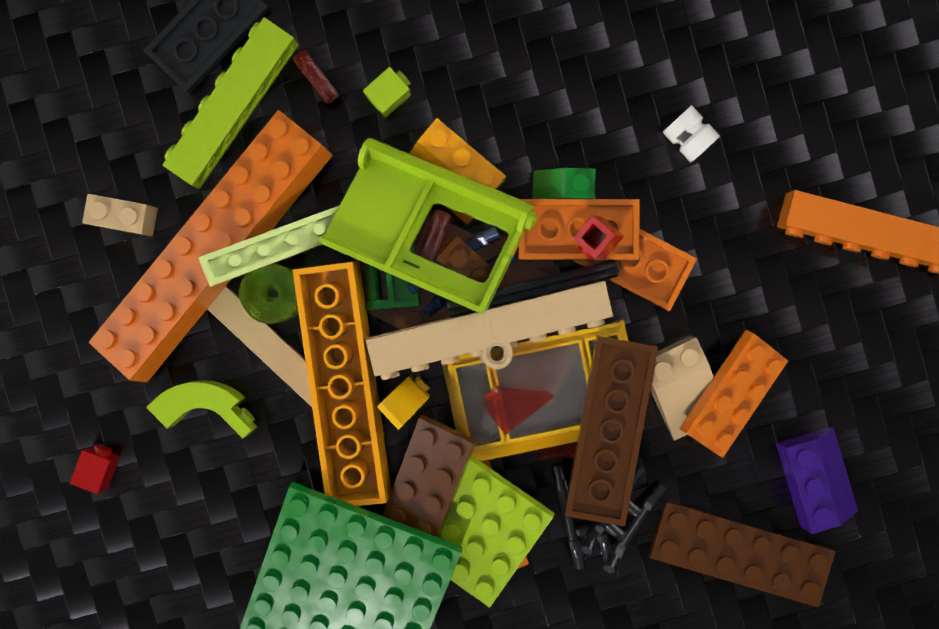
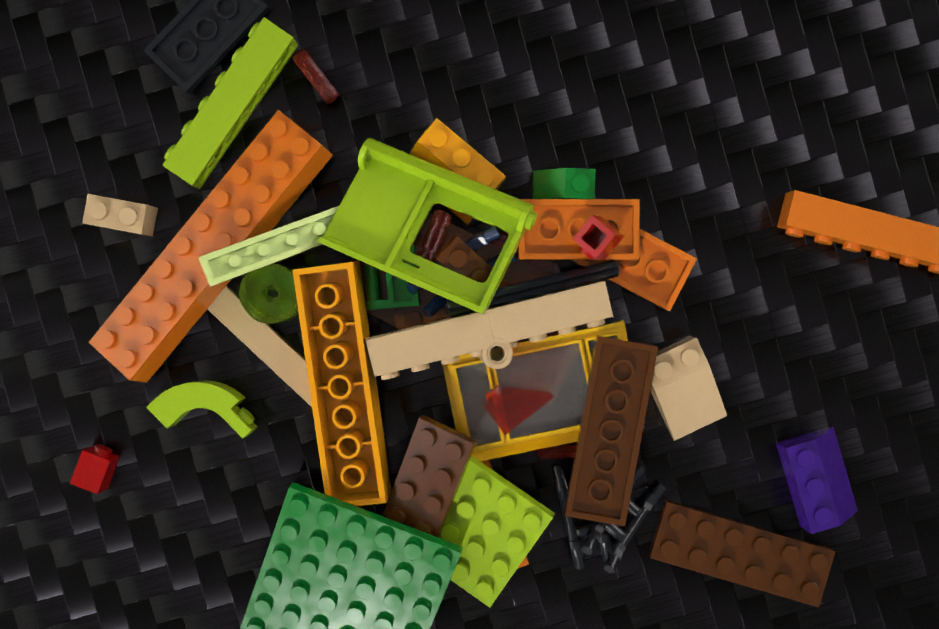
lime brick [363,67,411,118] -> none
yellow slope [377,374,430,430] -> none
white wheel [663,105,720,163] -> none
orange plate [679,330,788,458] -> none

